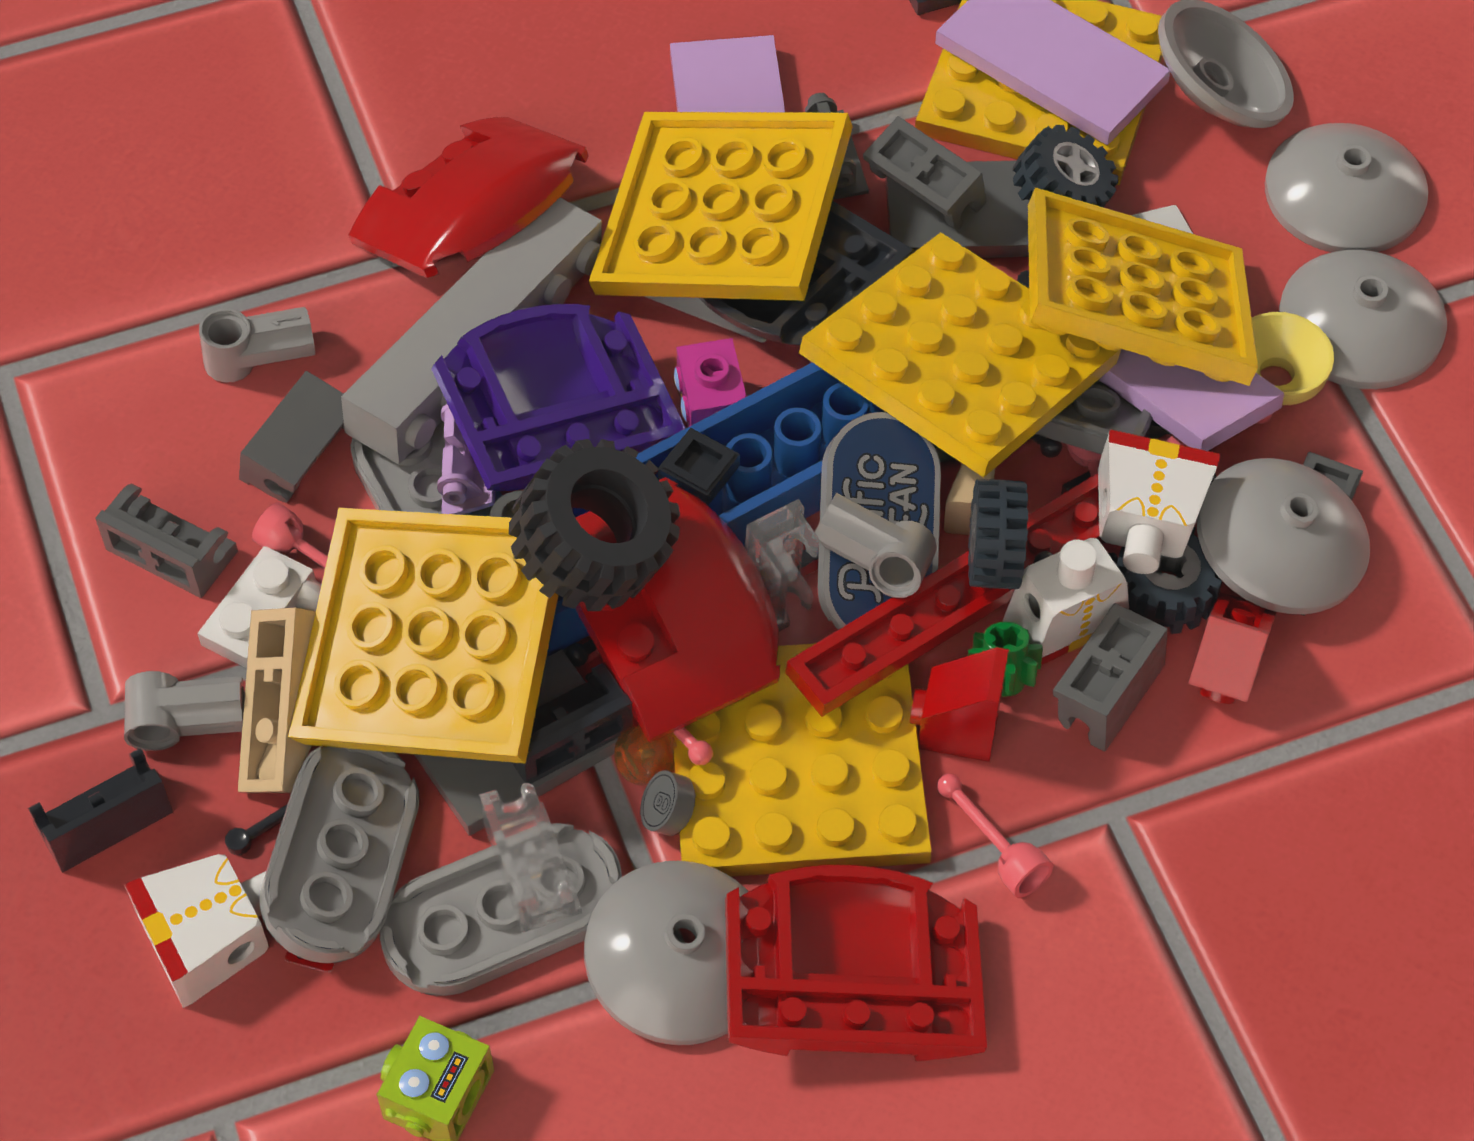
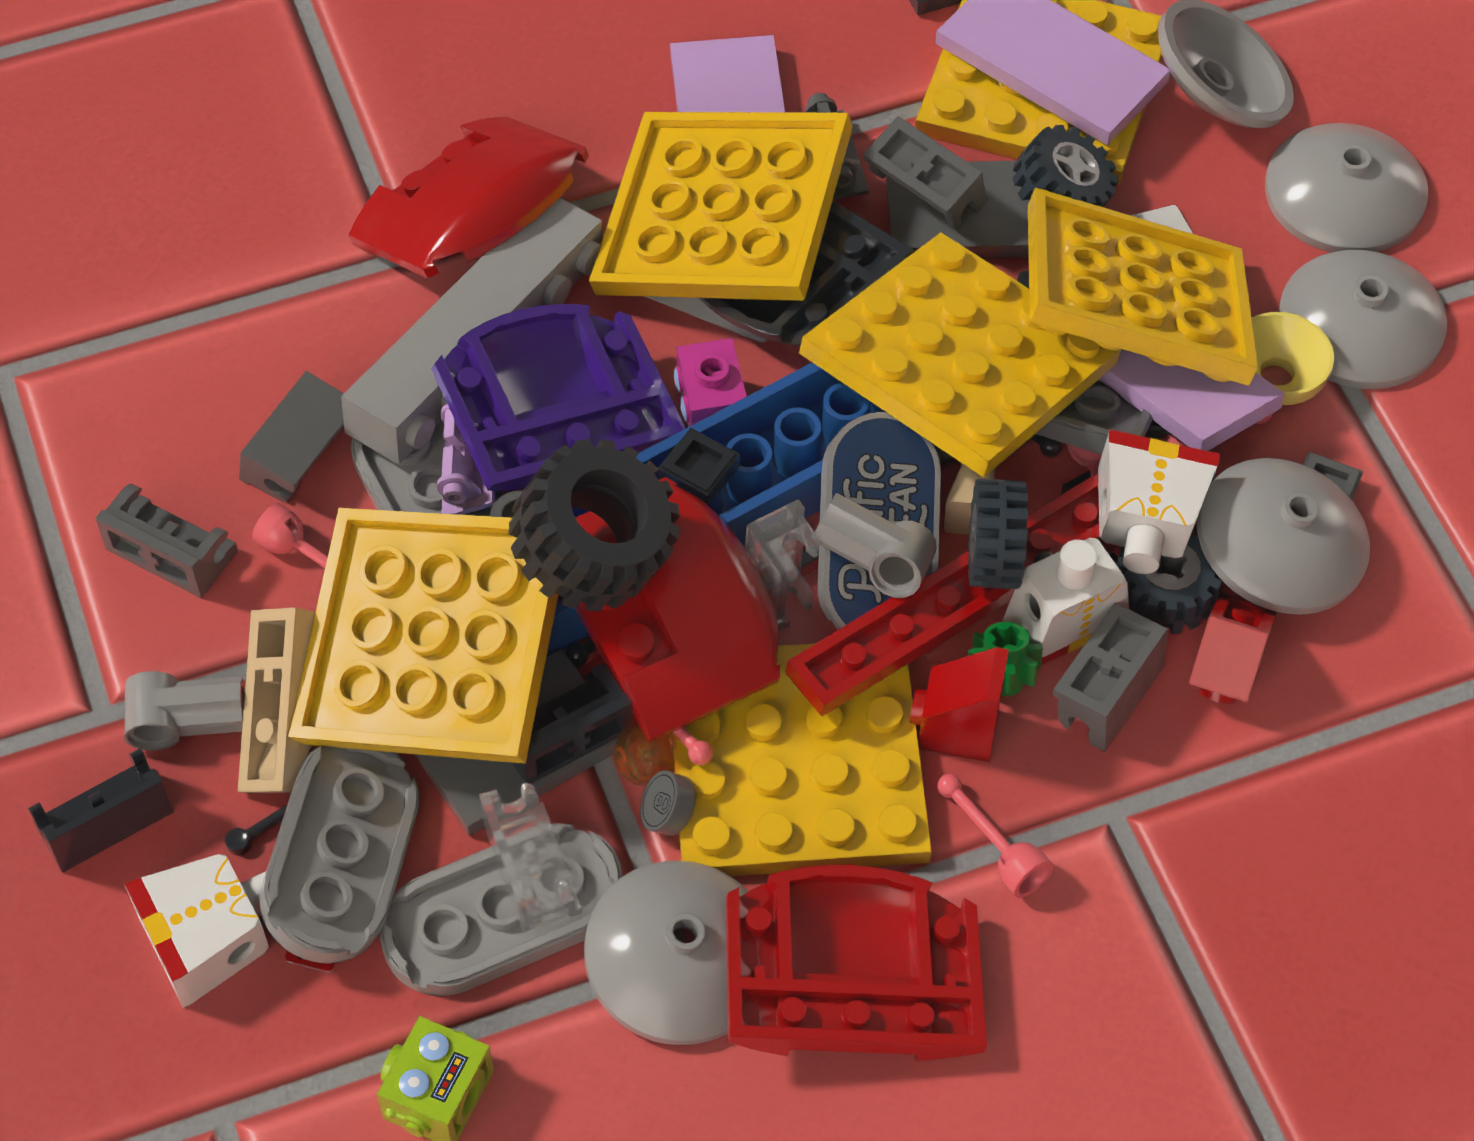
white plate [197,546,322,669] -> none
light grey piece [199,307,315,382] -> none

